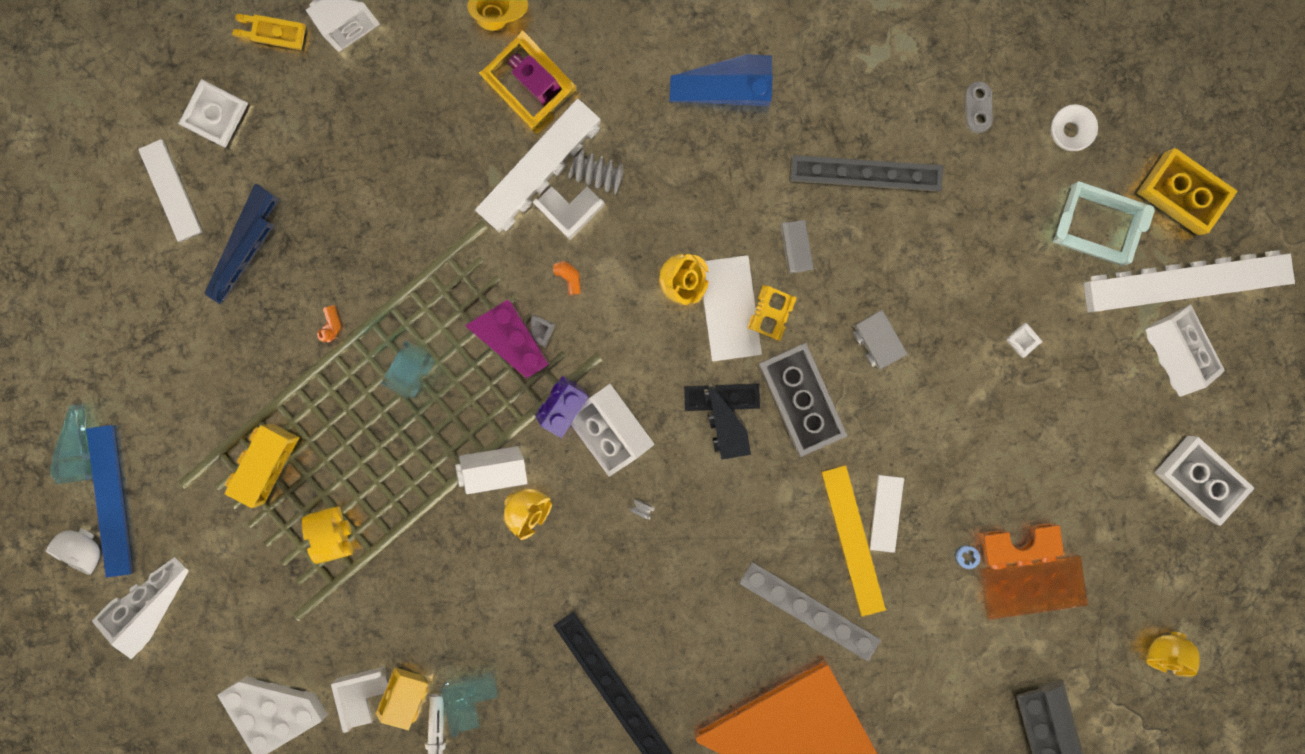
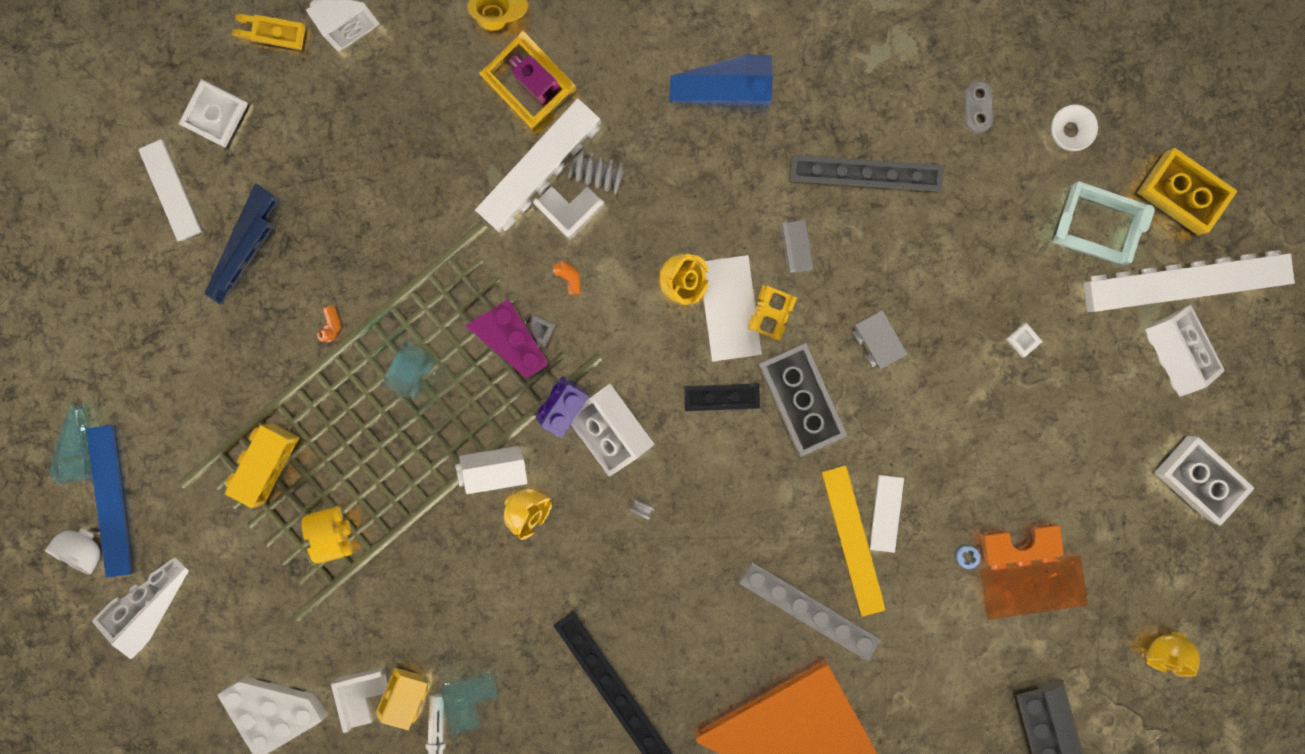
black slope [704,381,751,460] -> none

